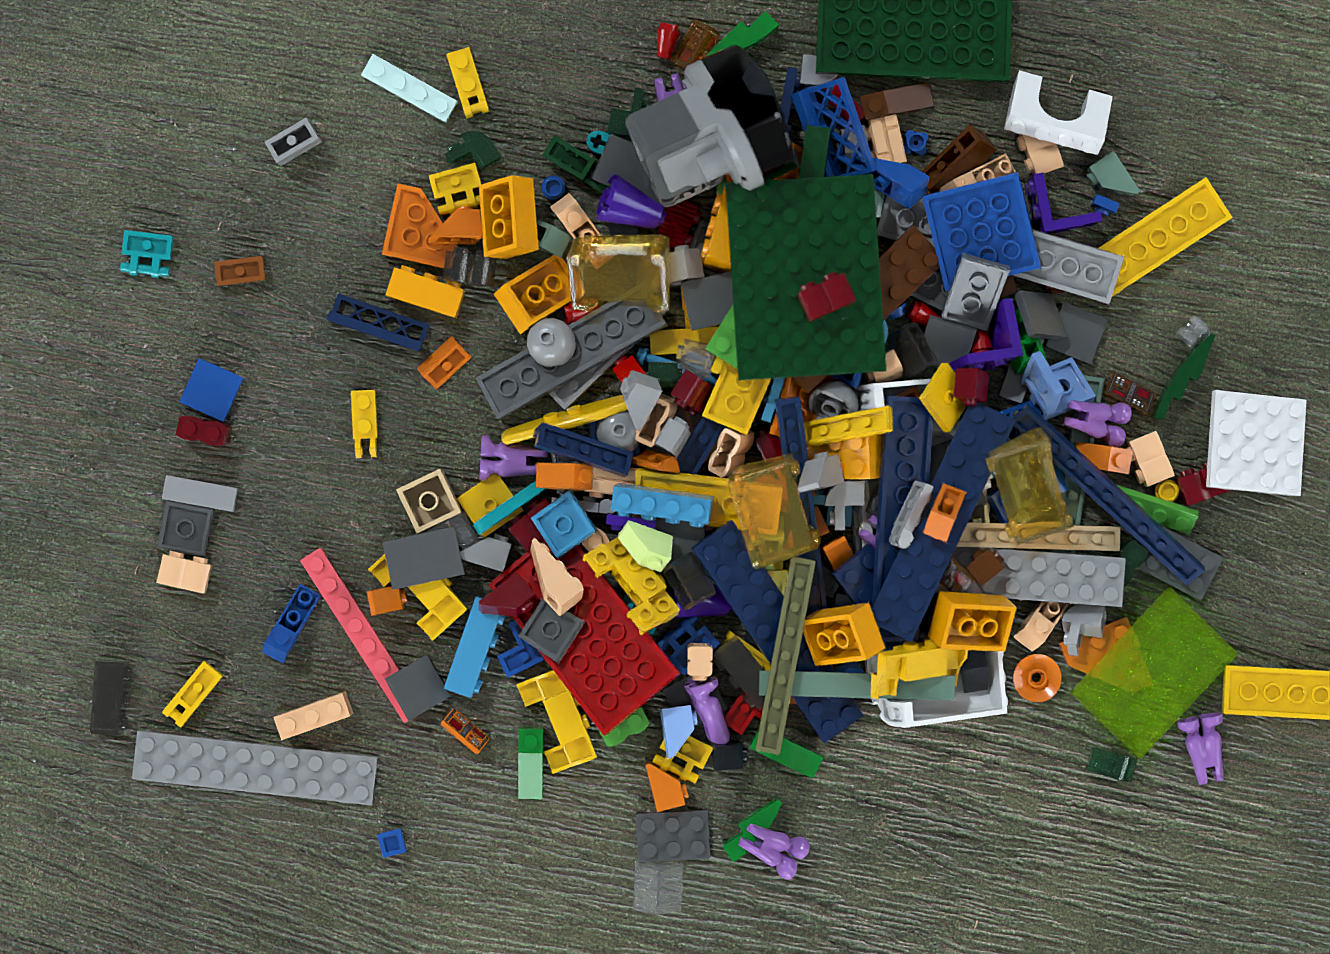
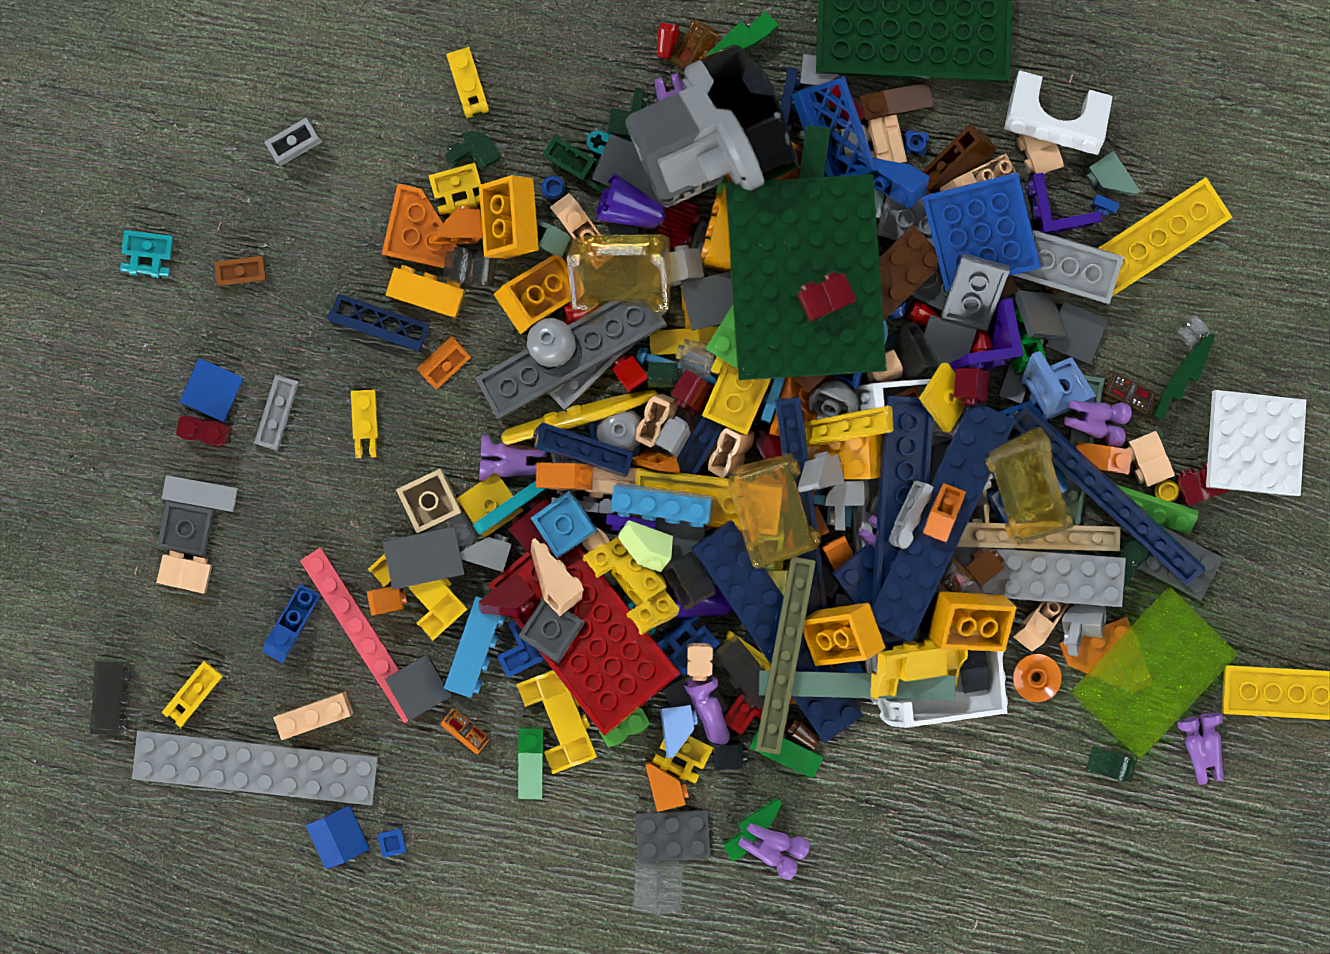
light aqua plate [361,54,458,123] -> none
light grey slope [621,370,662,431] -> none
none -> light grey tile [254,374,299,451]
none -> blue slope [305,805,370,869]
none -> reddish brown cone [784,717,820,751]

